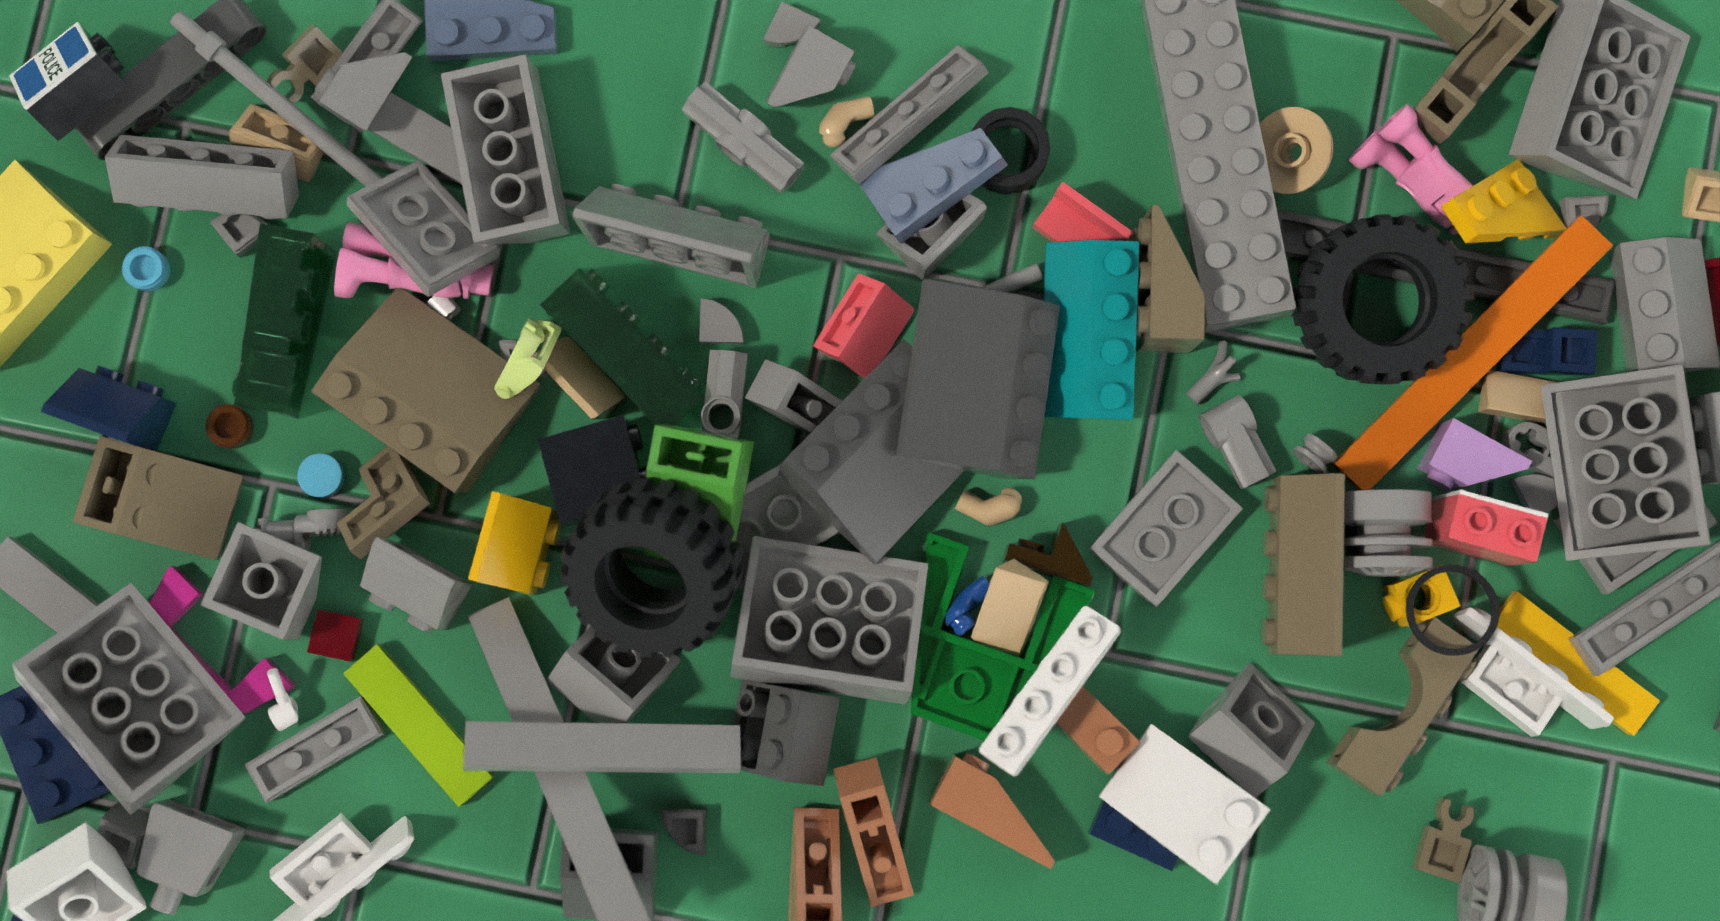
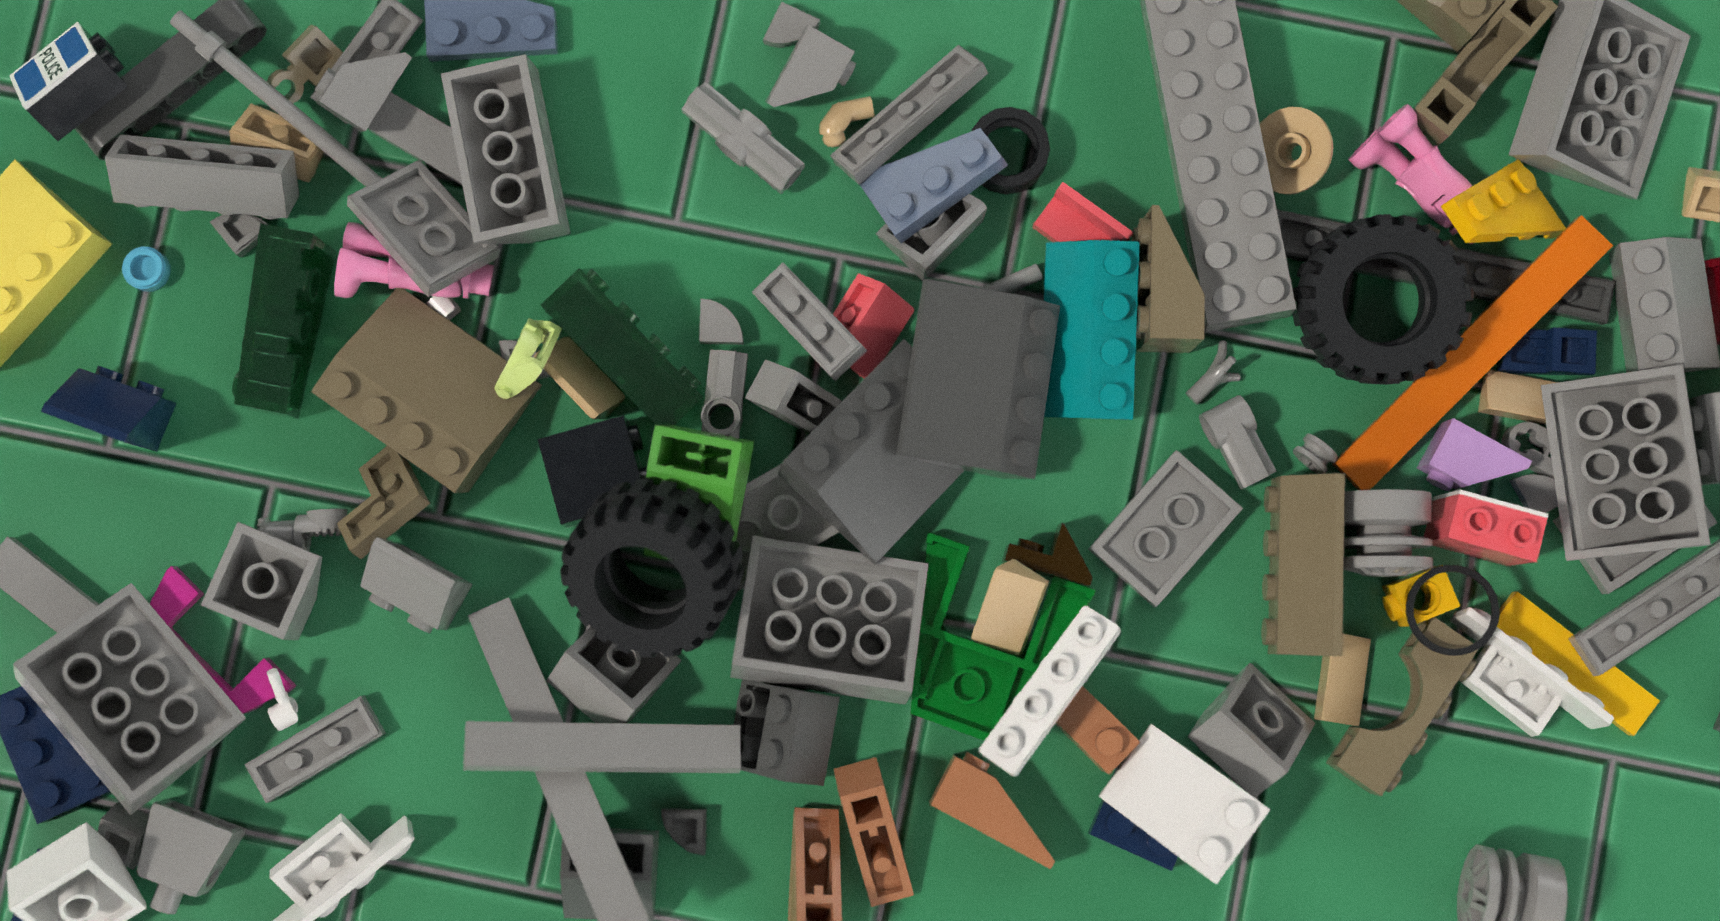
dark tan slope [73,436,245,560] -> none
reddish brown tile [205,404,254,449] -> none
medium azure tile [297,453,345,498] -> none
dark red tile [307,609,364,662] -> none
lime tile [343,644,495,807] -> none
yellow slope [468,491,562,596] -> none
light grey slope [572,184,770,288] -> none
blue arm [945,576,989,636] -> none
tan arm [955,488,1022,526] -> none
dark tan plate [1412,797,1474,884] -> none
light grey tile [1560,195,1608,228] -> none
none -> light grey tile [752,262,867,381]
none -> tan slope [1314,633,1371,726]

